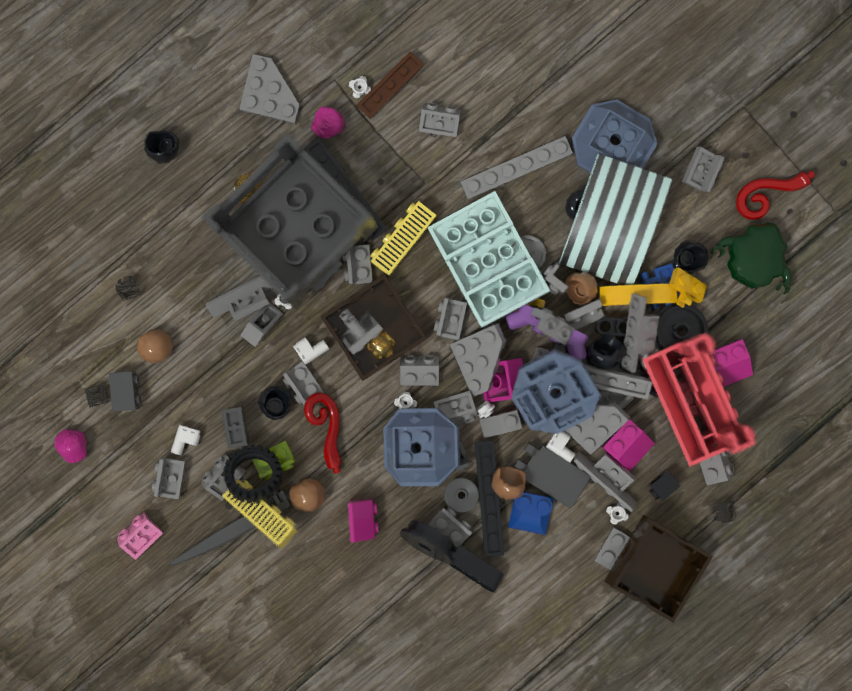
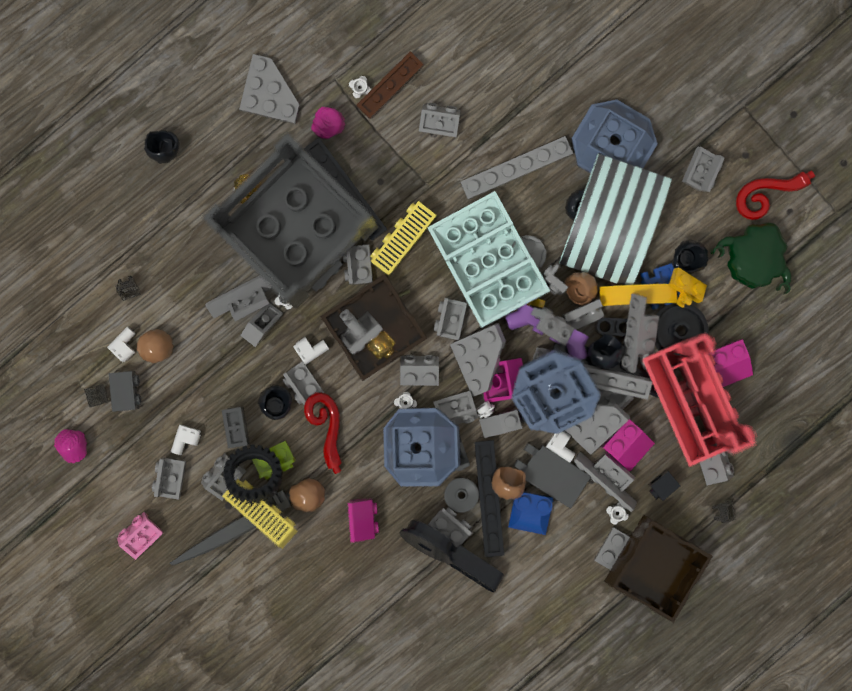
none -> white piece [107,326,135,362]

